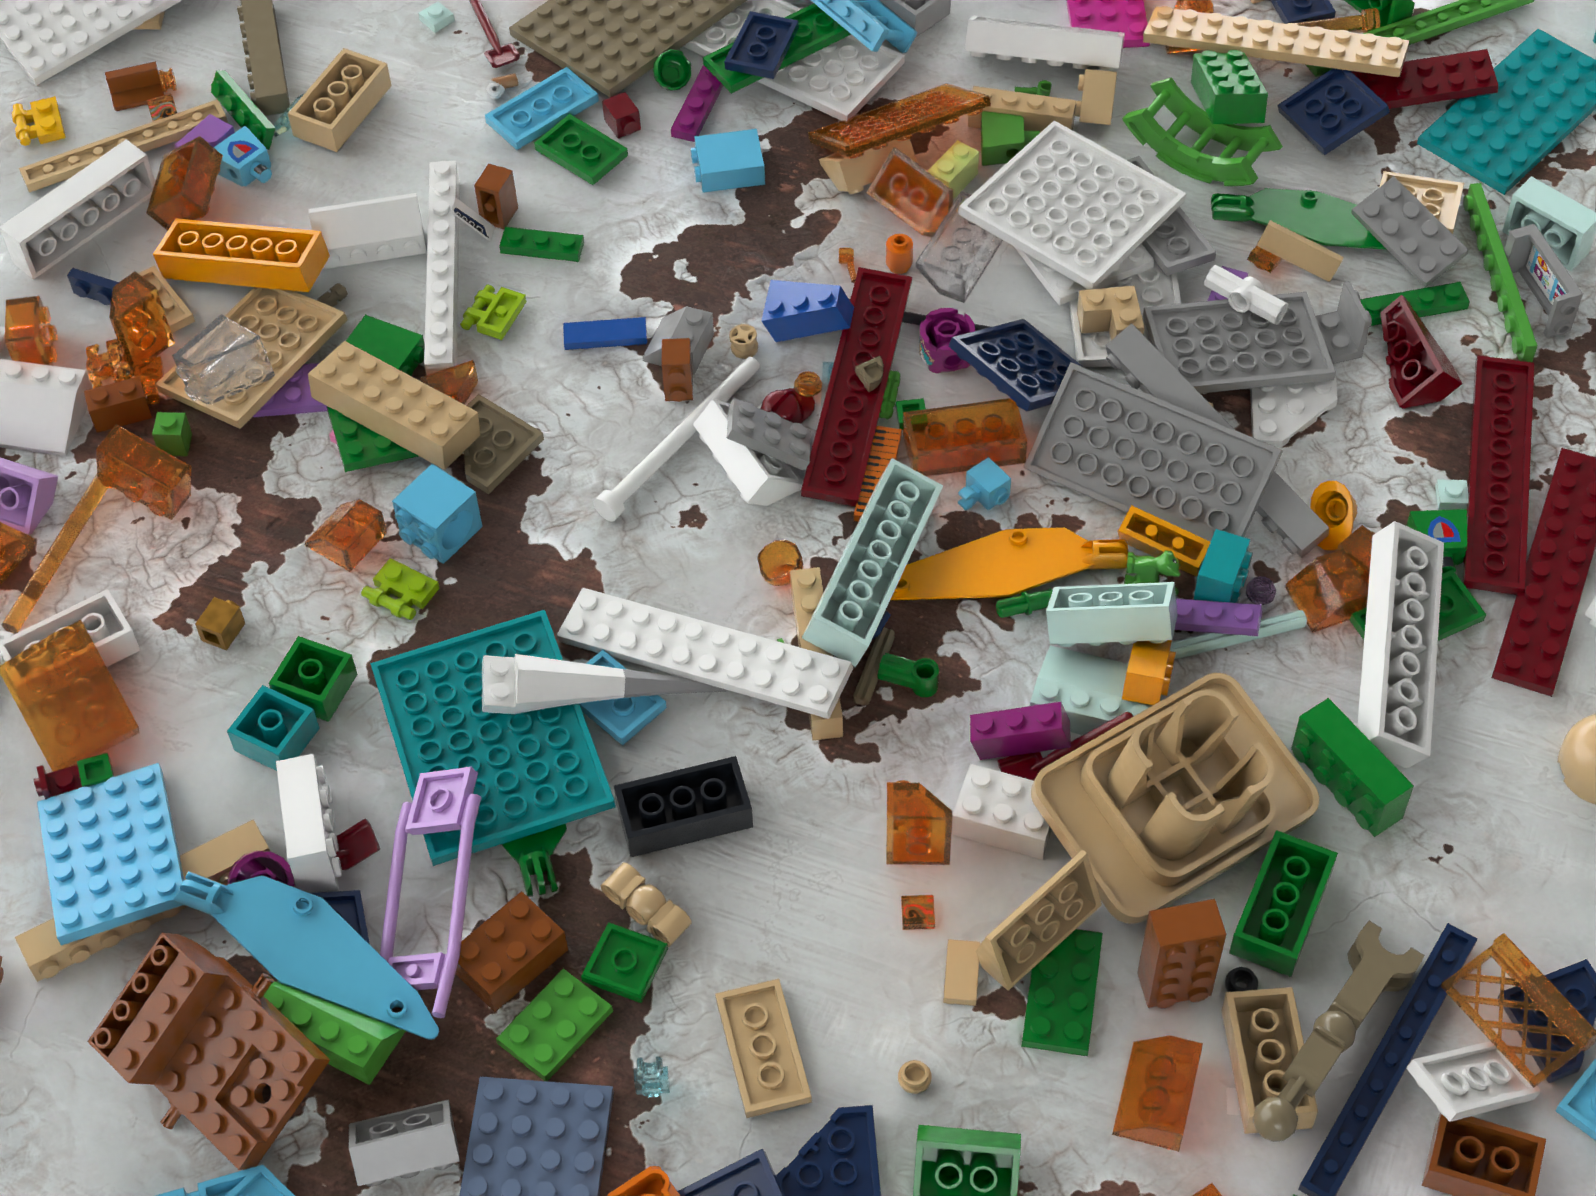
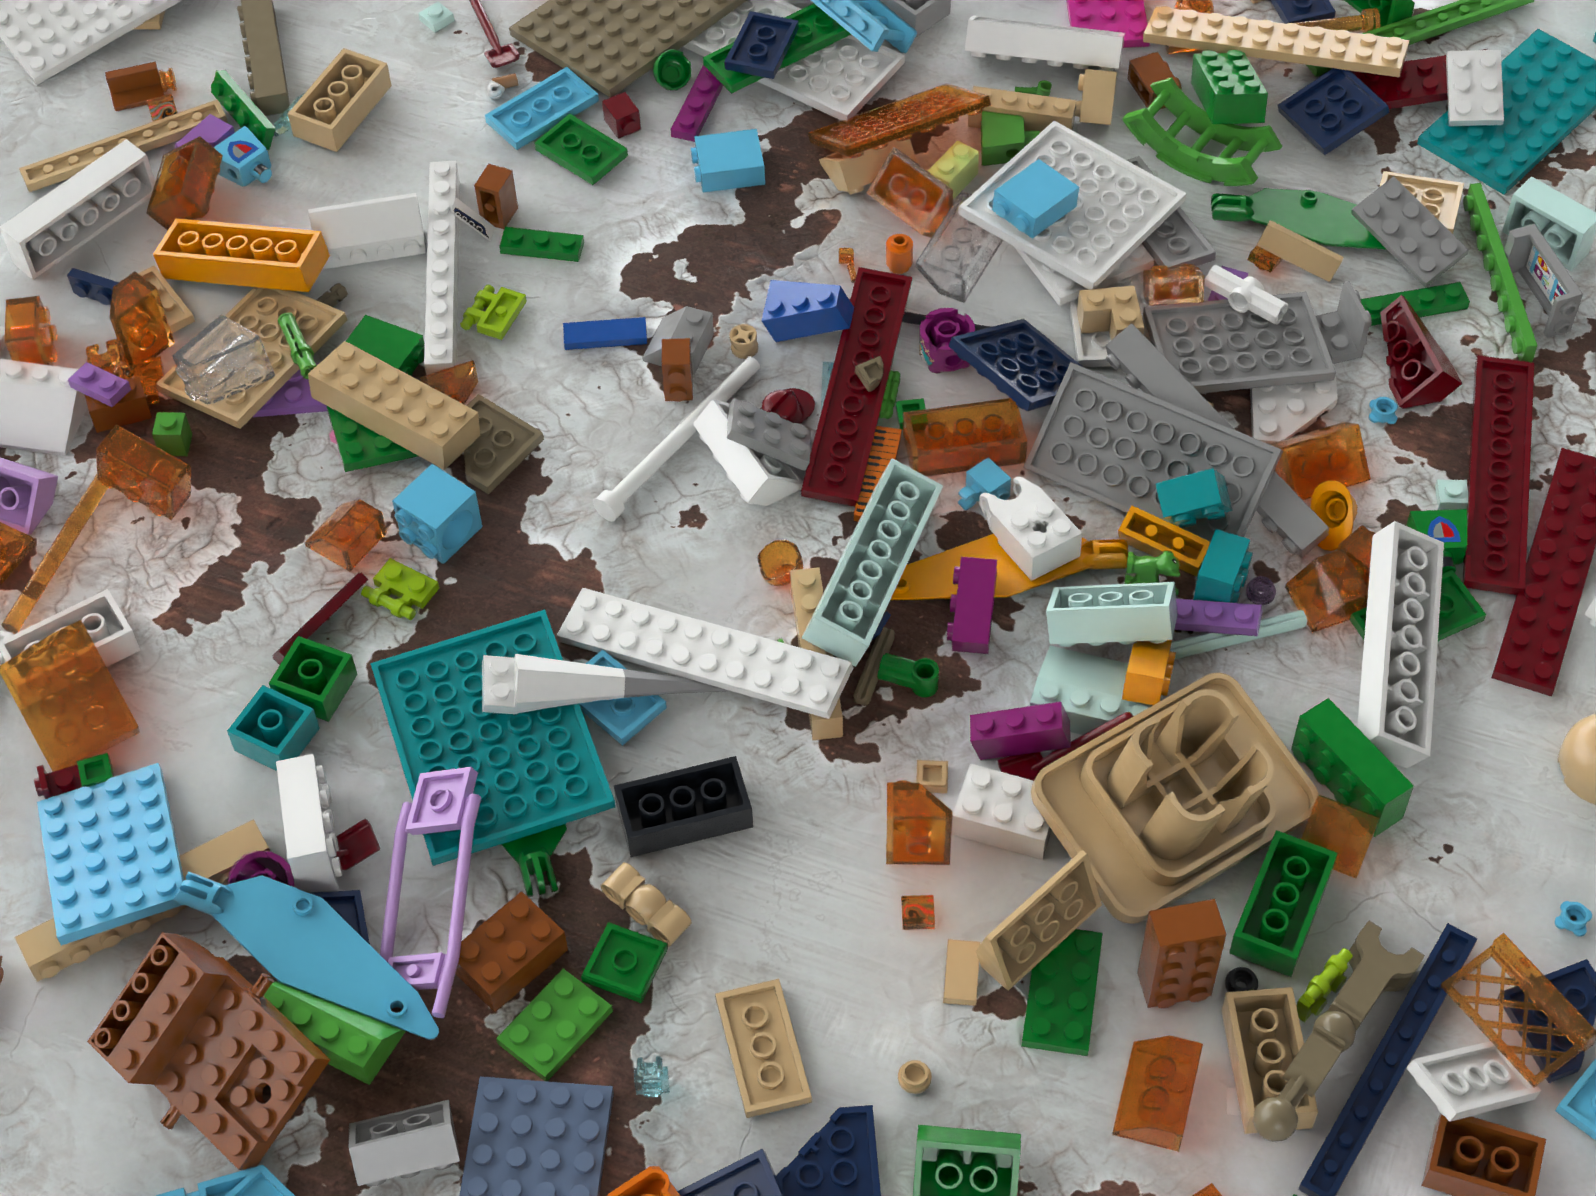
yellow plate [11,96,66,146] -> none
pearl gold brick [195,597,245,651] -> none
clear orange plate [794,371,822,397] -> none
green axle [996,588,1053,618] -> none
none -> medium lavender plate [68,362,131,407]
none -> dark red tile [272,572,369,665]
none -> bright green pin [278,312,317,379]
none -> tan tile [916,760,948,793]
none -> magenta brick [947,556,997,654]
none -> white brick [979,476,1082,581]
none -> medium azure brick [992,159,1079,239]
none -> dark orange brick [1127,52,1182,109]
none -> clear orange brick [1143,264,1205,306]
none -> teal brick [1155,468,1233,528]
none -> clear orange slope [1270,422,1371,500]
none -> lime plate [1296,948,1353,1023]
none -> clear orange plate [1301,794,1380,878]
none -> medium azure plate [1369,397,1398,424]
none -> white plate [1446,50,1504,126]
none -> medium azure plate [1555,901,1592,936]

